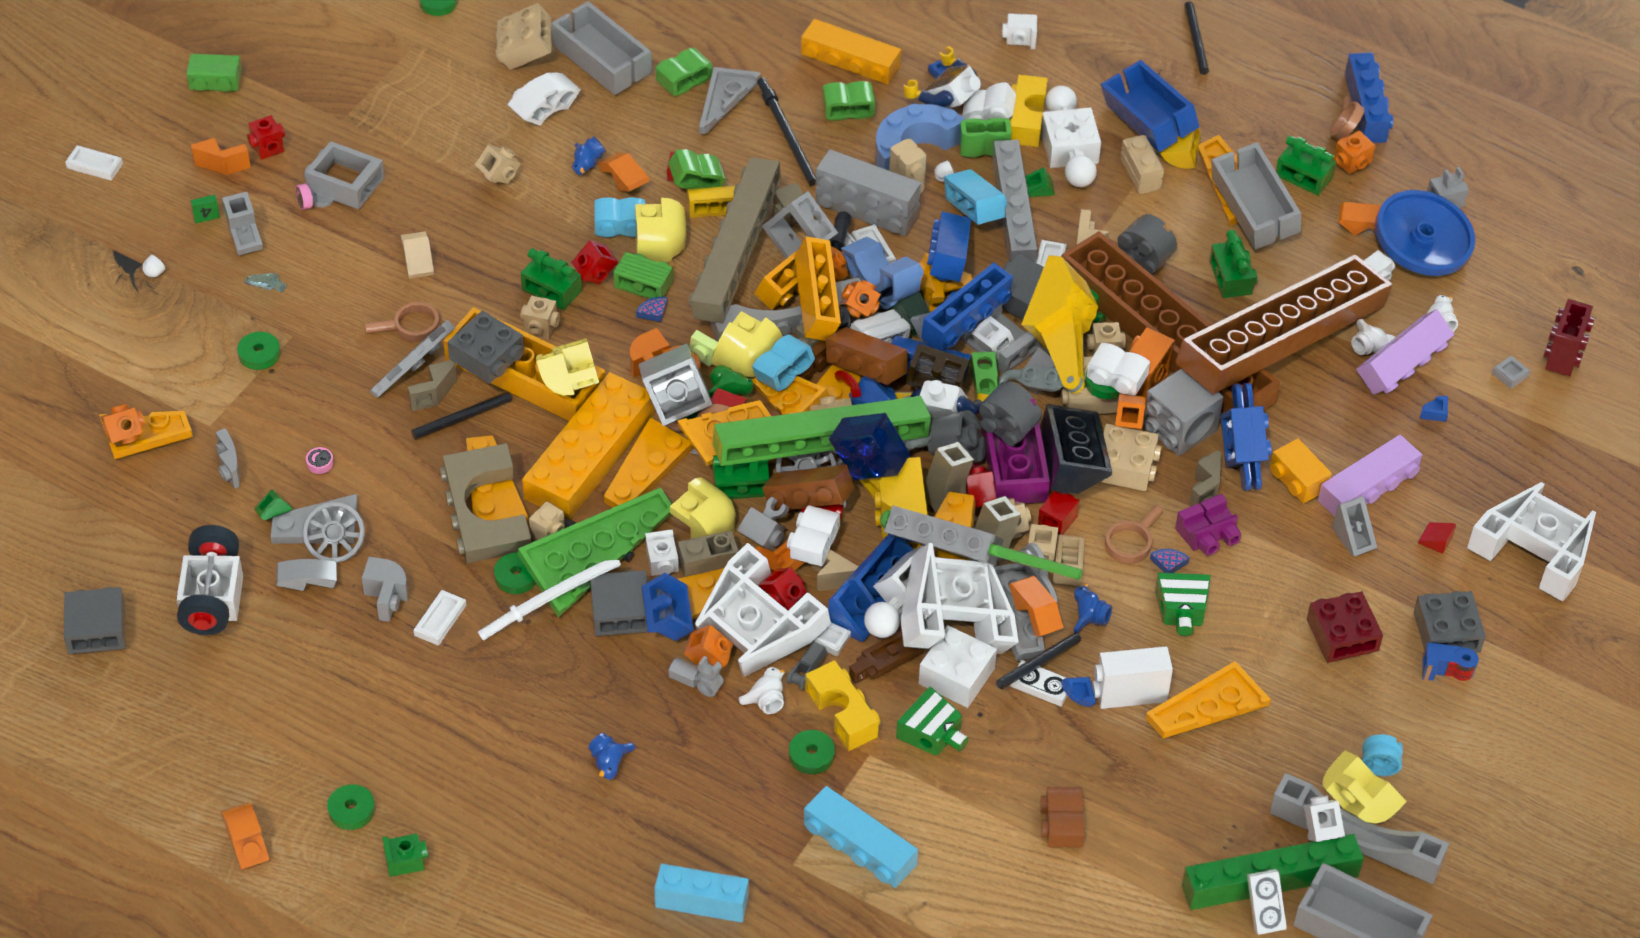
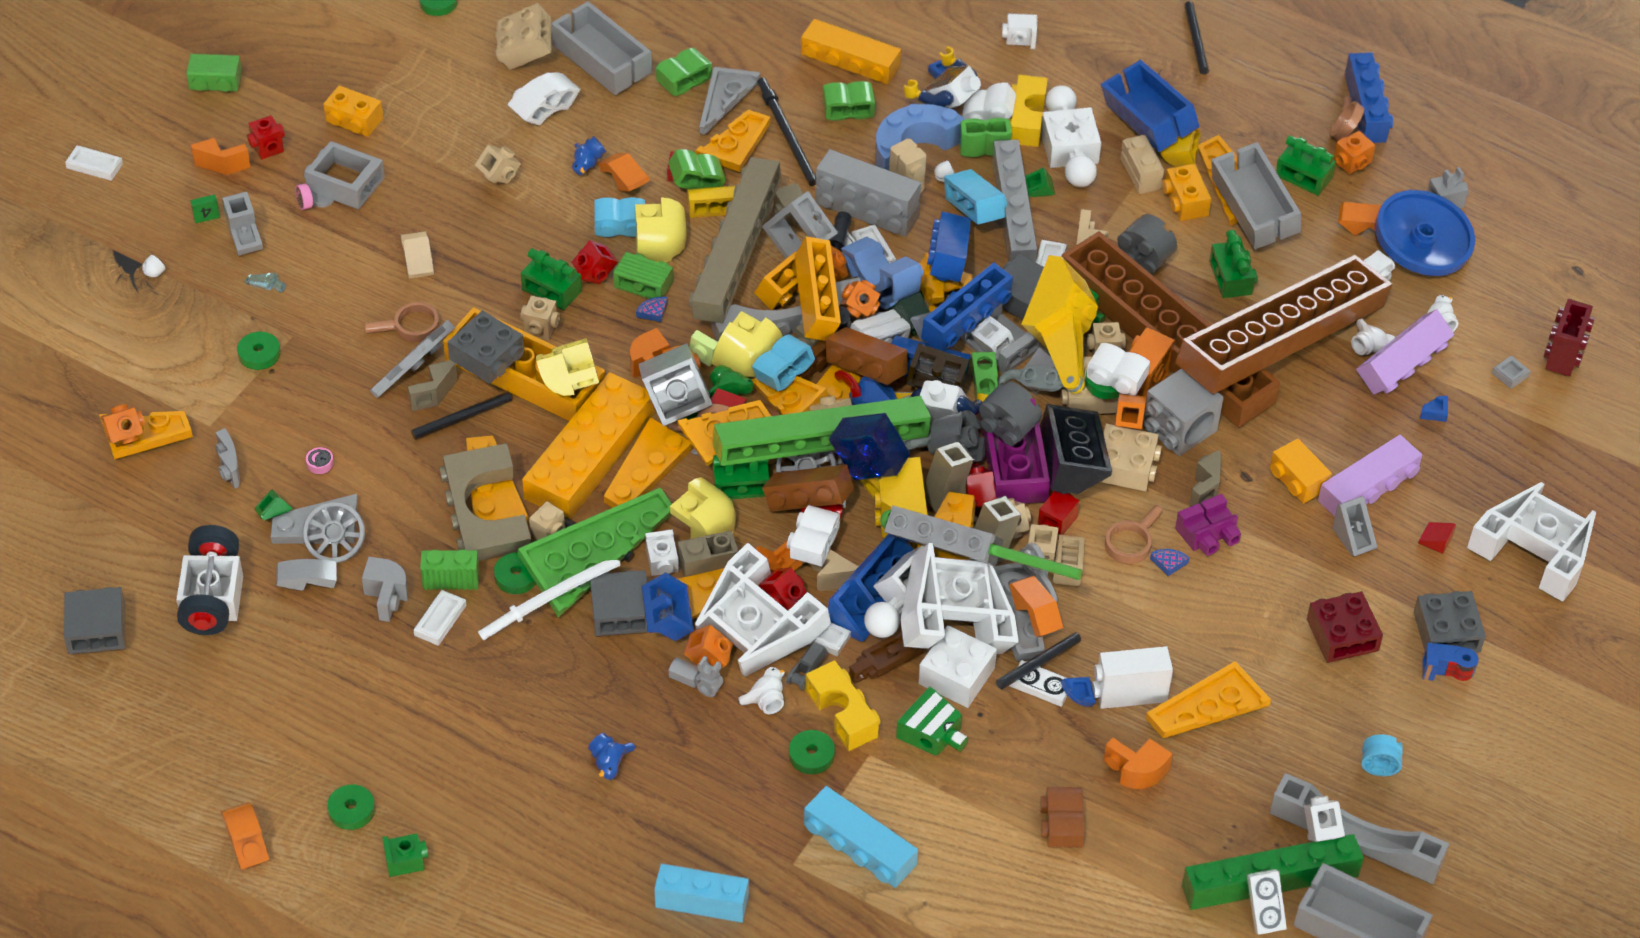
light grey brick [737,497,789,551] -> none
blue animal [1073,584,1112,633] -> none
green torso [1155,573,1211,636] -> none
blue brick [1220,383,1271,491] -> none
light yellow brick [1323,750,1406,824] -> none
none -> light orange brick [323,85,383,137]
none -> bright green brick [420,550,479,591]
none -> light orange wing [695,110,771,172]
none -> orange brick [1103,738,1173,789]
none -> light orange brick [1162,164,1211,221]

